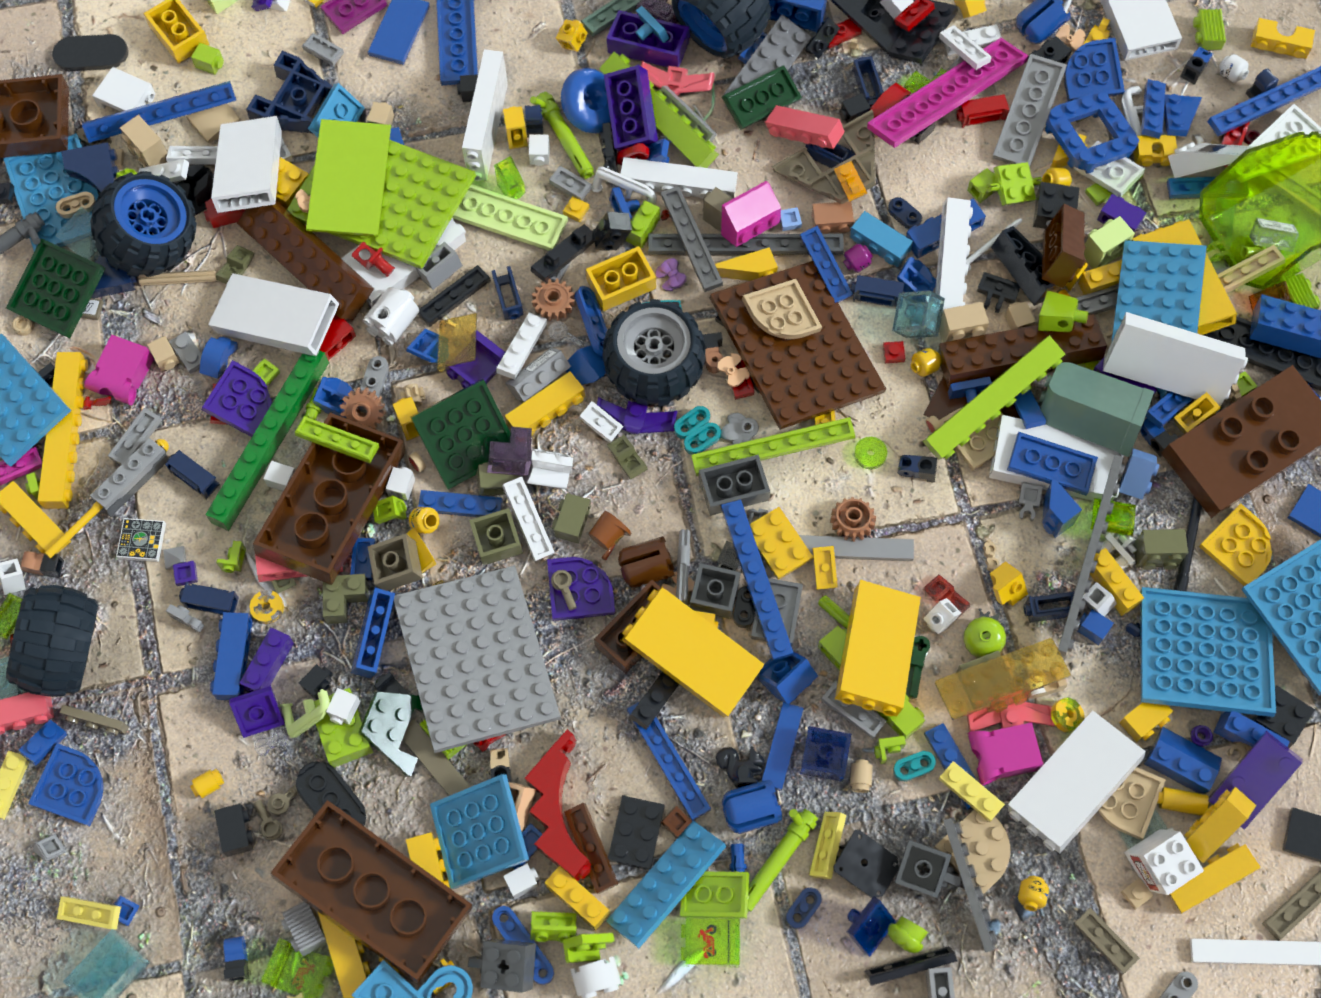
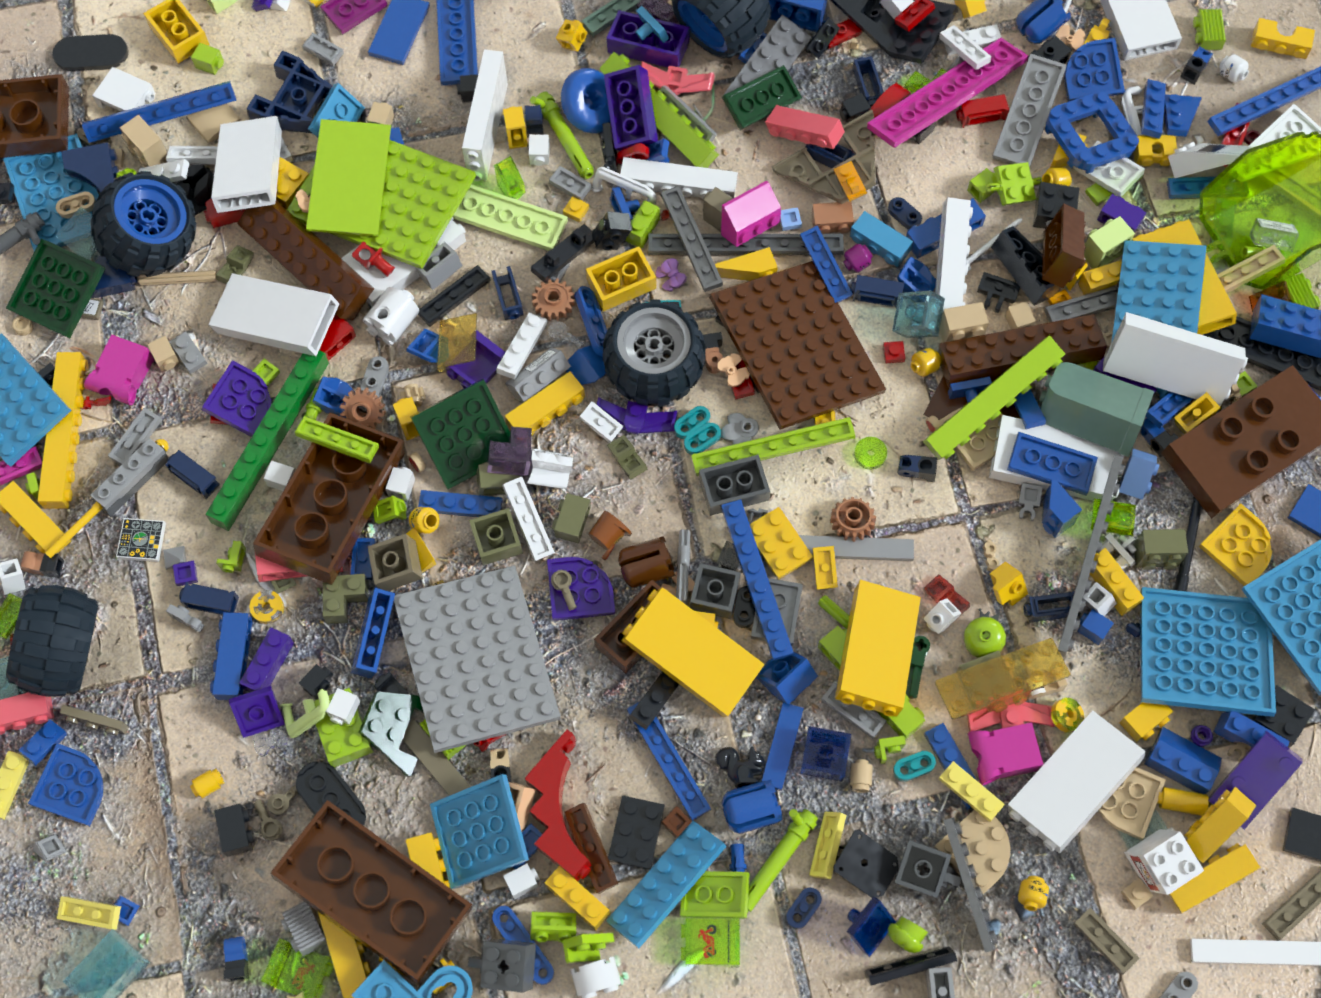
blue brick [199,337,238,379] -> none
tan plate [742,279,822,339] -> none
lime torso [1038,291,1088,332] -> none
dark blue leg [1246,68,1279,99] -> none

